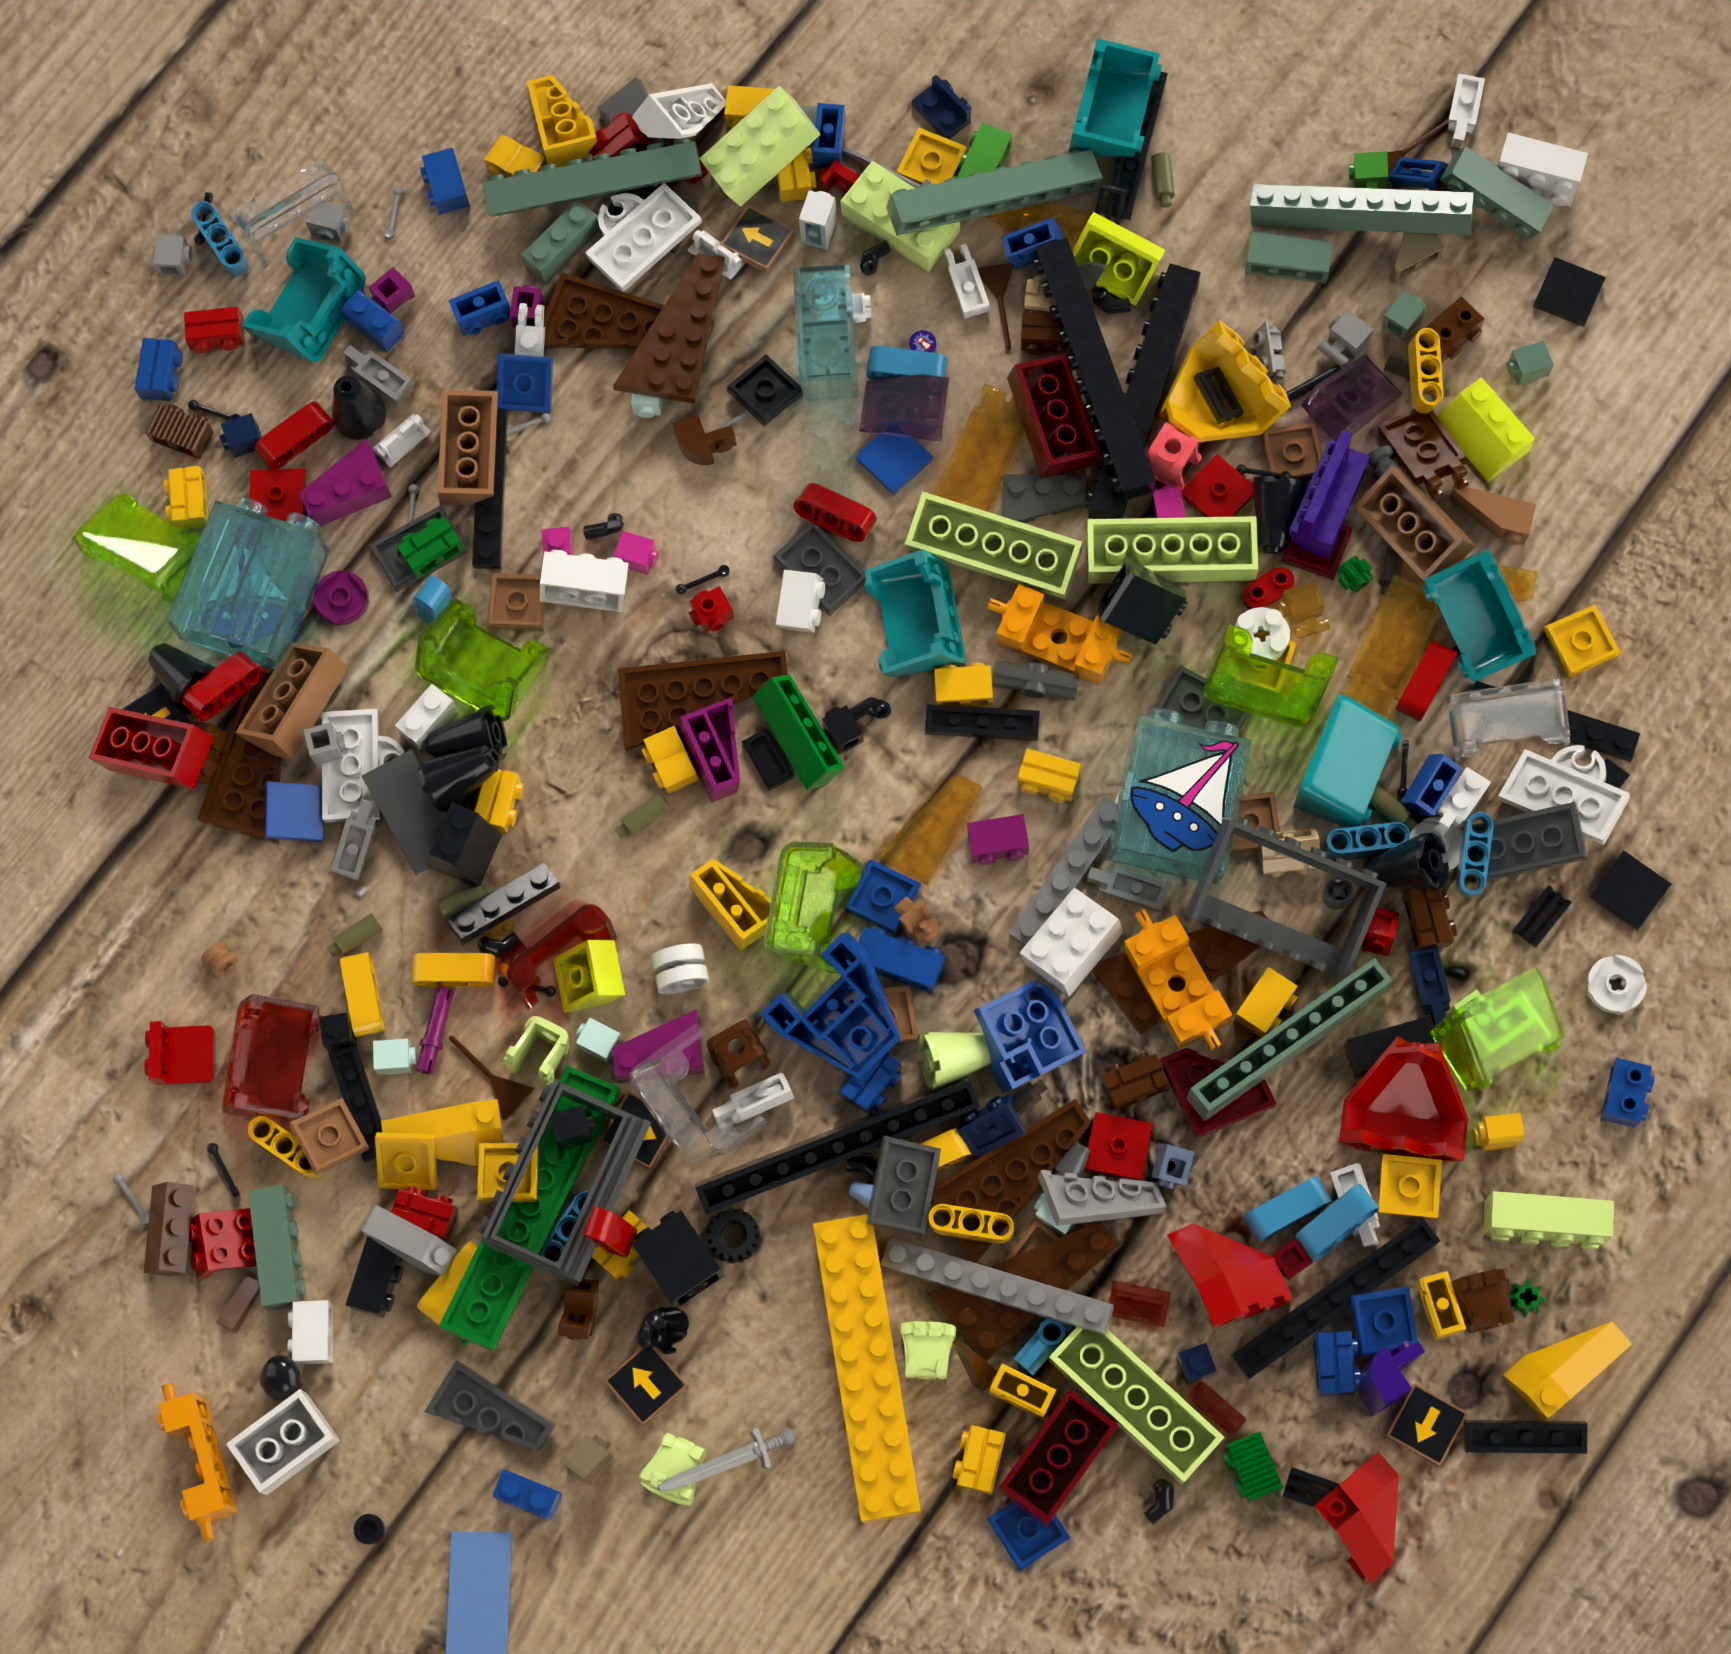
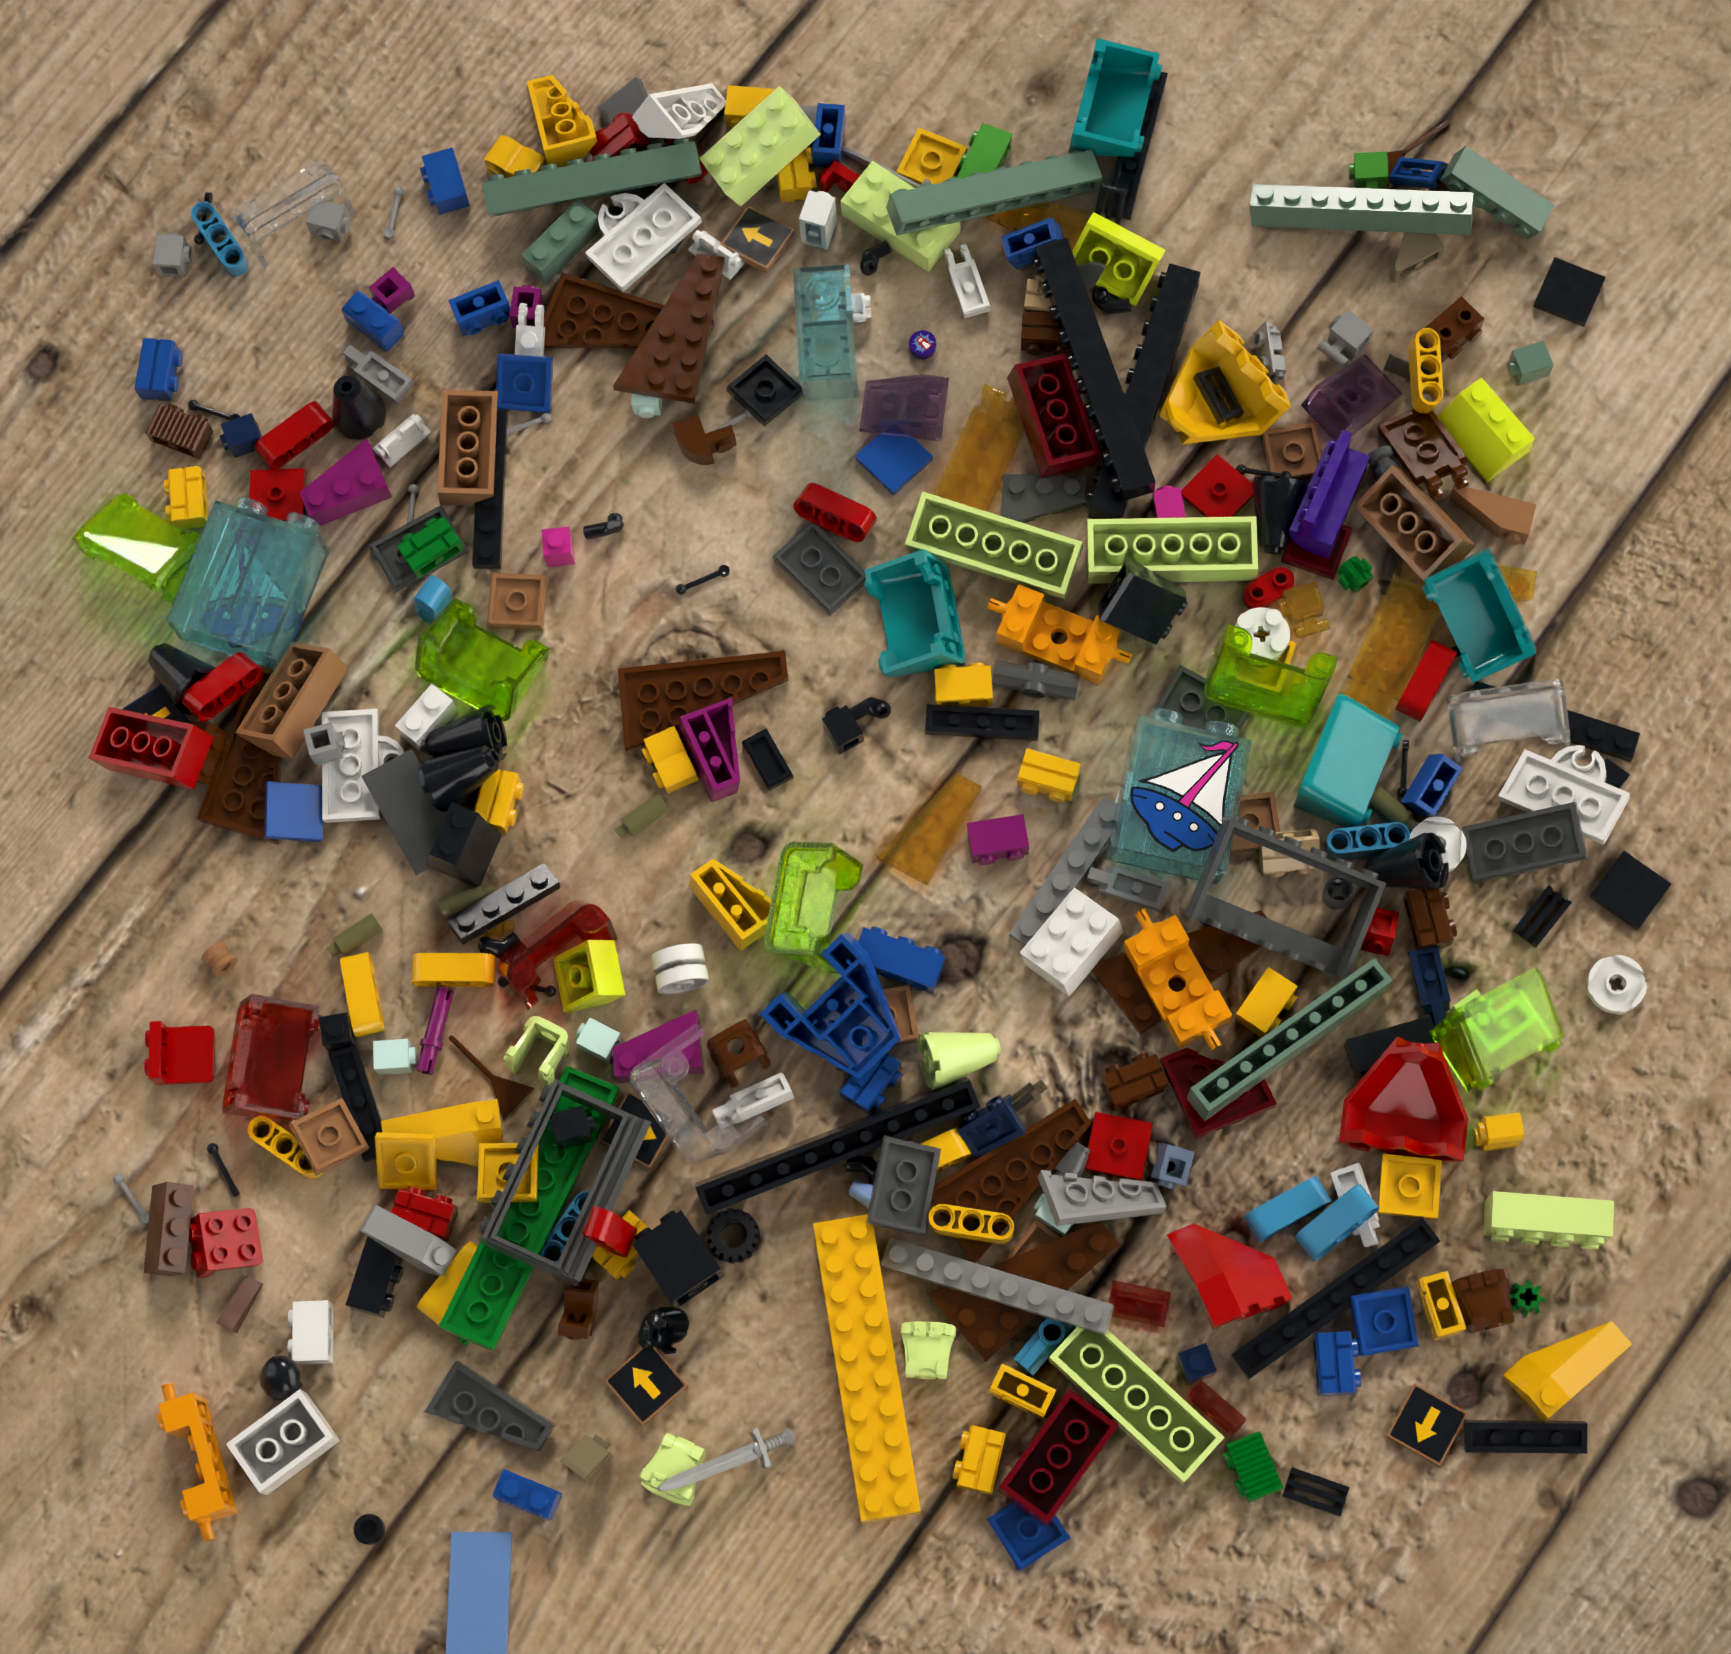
red brick [184,306,245,353] -> none
teal windscreen [242,237,366,362] -> none
sand green brick [248,1185,306,1310] -> none
magenta tile [313,571,369,625] -> none
light grey hinge [331,799,376,880] -> none
white brick [540,550,628,612] -> none
dark pink brick [613,531,659,575] -> none
red brick [688,586,734,633] -> none
green brick [752,674,845,790] -> none
white brick [776,570,825,633] -> none
blue tile [844,859,921,935] -> none
dark azure beam [866,346,948,388] -> none
medium nougat hips [894,897,940,946] -> none
dark blue bracket [912,75,971,140] -> none
reddish brown piece [952,1338,998,1391] -> none
blue slope [973,981,1086,1093] -> none
reddish brown piece [977,263,1014,350] -> none
black arm [1143,1478,1174,1525] -> none
coral piece [1146,422,1202,490] -> none
olive cylinder [1151,152,1175,208] -> none
sand green brick [1245,231,1333,284] -> none
dark red plate [1271,1238,1313,1281] -> none
black piece [1286,364,1342,402] -> none
red panel [1314,1451,1399,1585] -> none
dark purple brick [1358,1341,1425,1416] -> none
sand green brick [1382,290,1426,341] -> none
white hinge [1434,767,1491,836] -> none
white hinge [1448,74,1485,149] -> none
dark azure beam [1456,812,1494,898] -> none
white brick [1497,133,1588,207] -> none
yellow tile [1543,604,1621,678] -> none
blue brick [1600,1058,1655,1128] -> none

